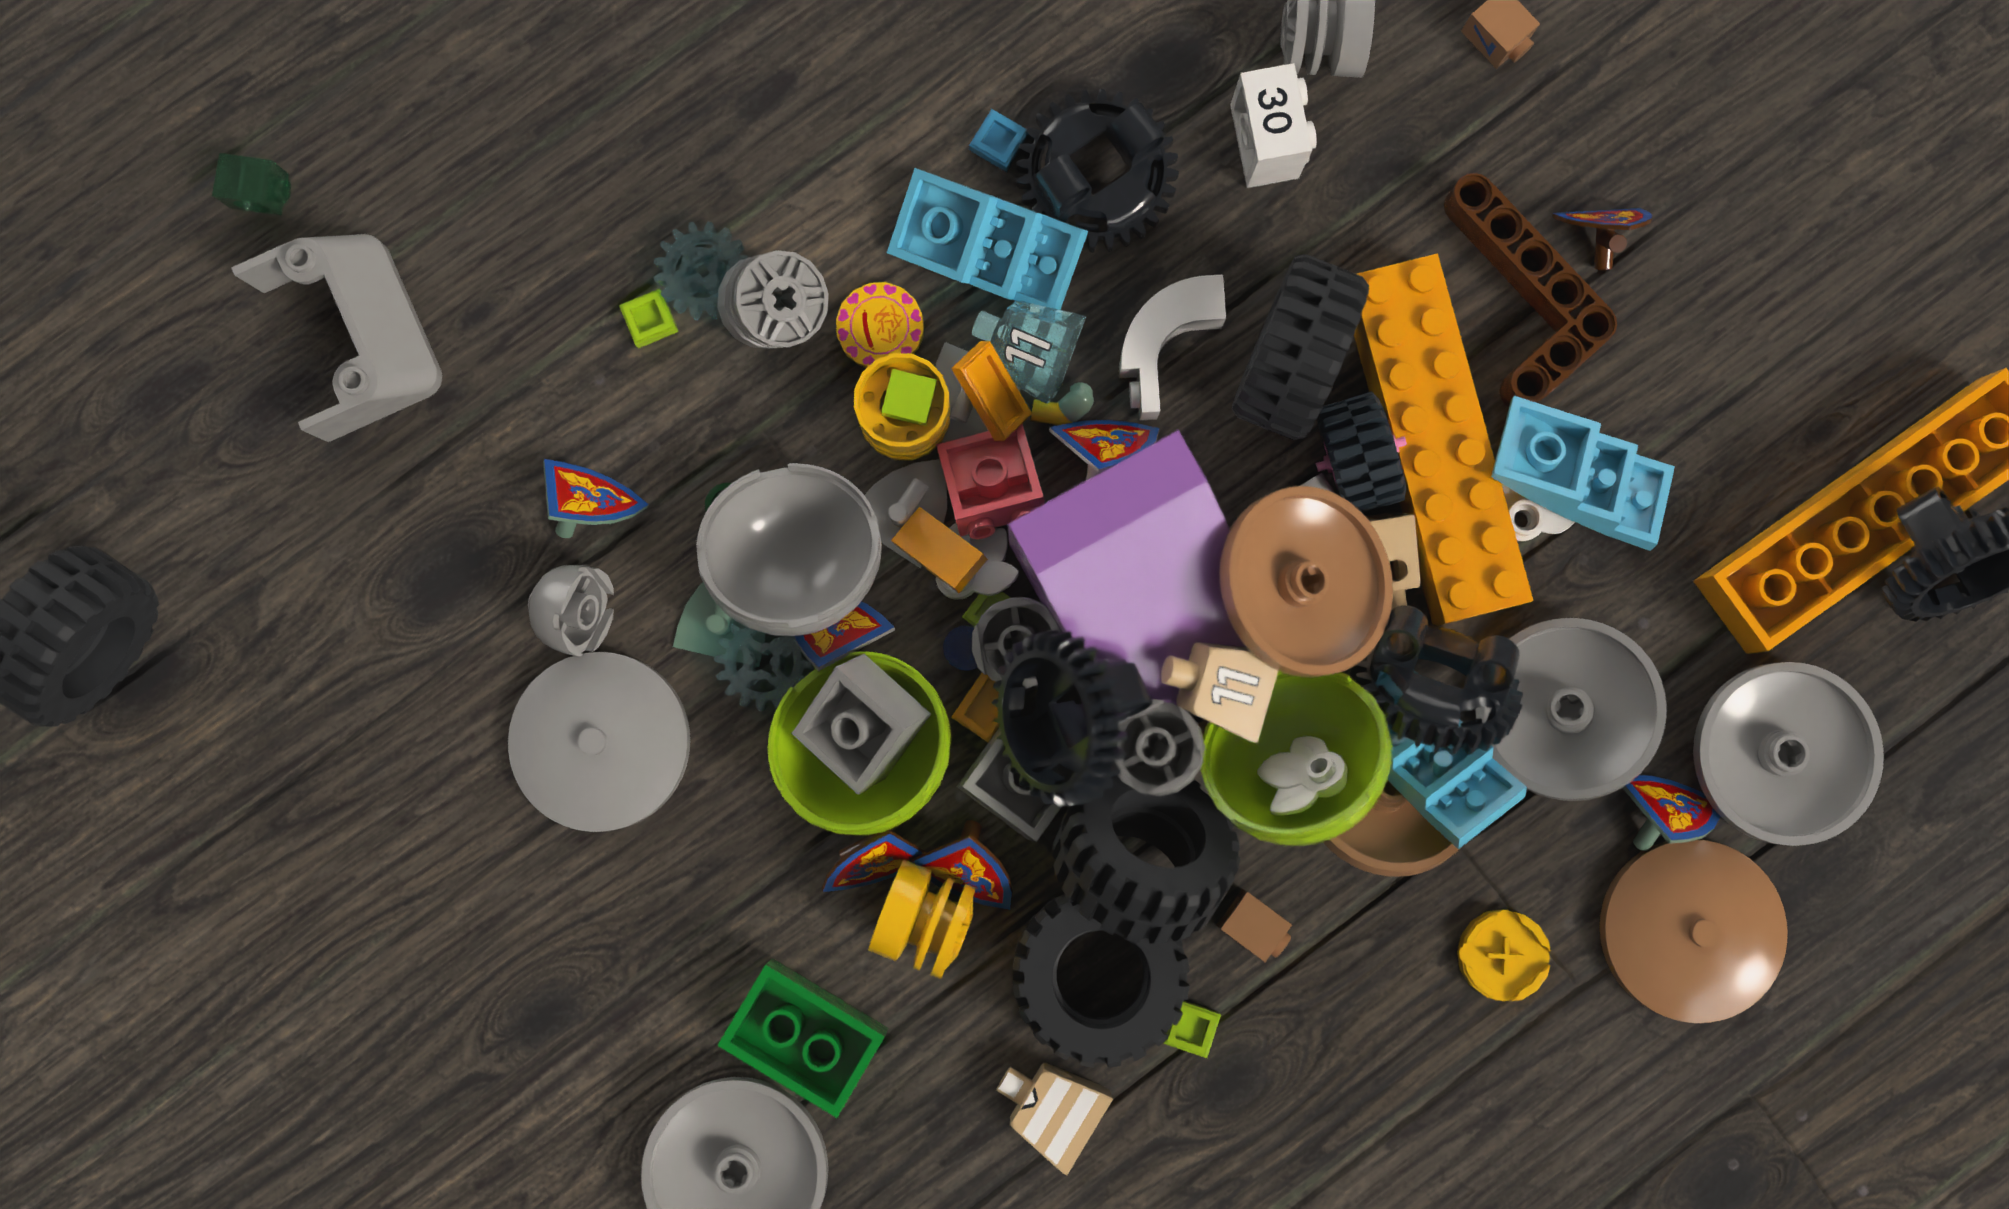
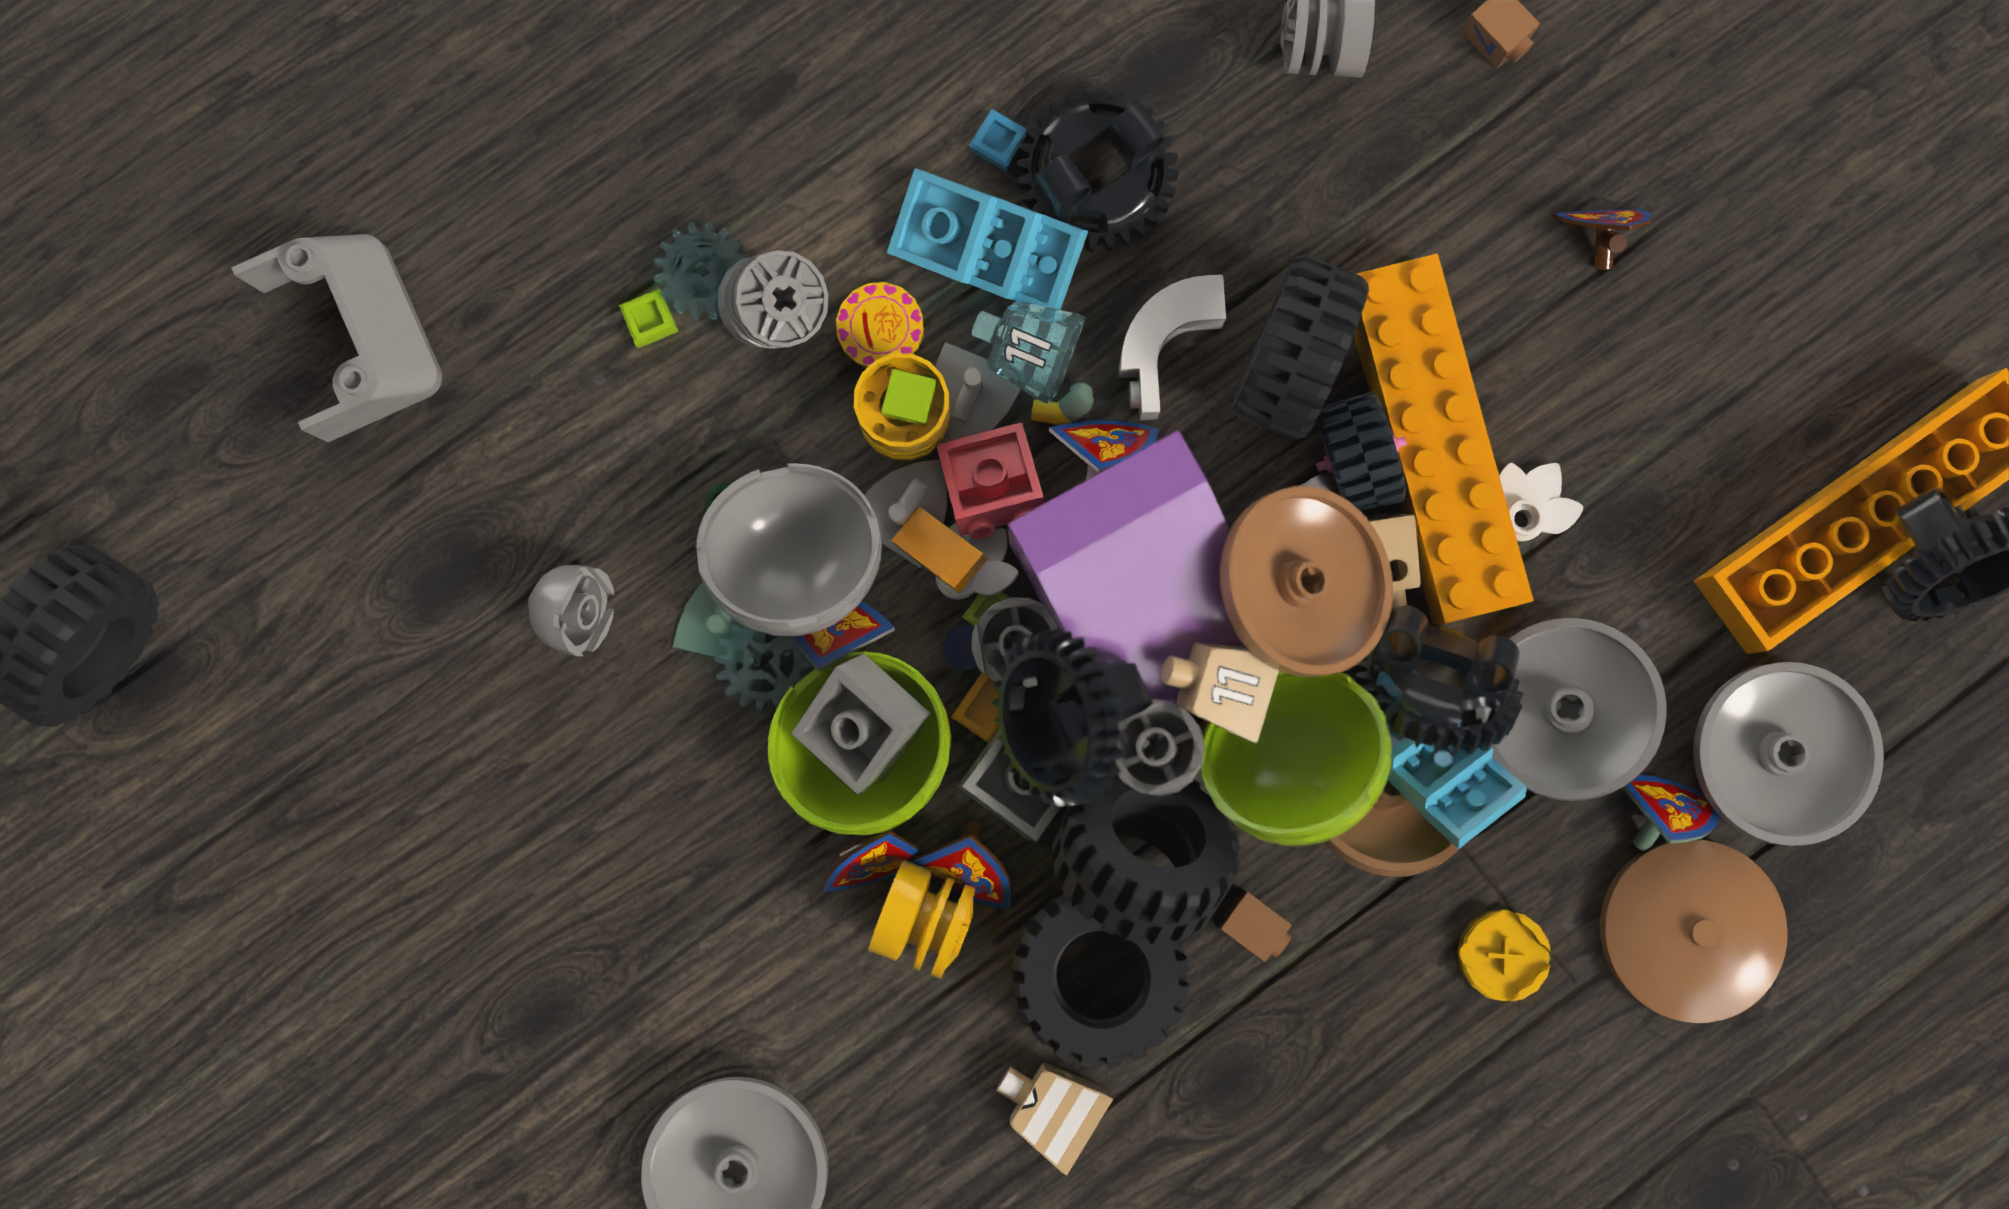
clear green brick [212,153,291,216] -> none
light grey dish [508,652,690,832] -> none
shield [543,459,649,538] -> none
green brick [717,958,889,1118] -> none
light orange tile [951,341,1032,441] -> none
lime tile [1163,1001,1221,1058] -> none
white brick [1230,63,1317,188] -> none
white plate [1257,736,1347,816] -> none
reddish brown beam [1444,173,1617,407] -> none
medium azure slope [1491,396,1675,551] -> none

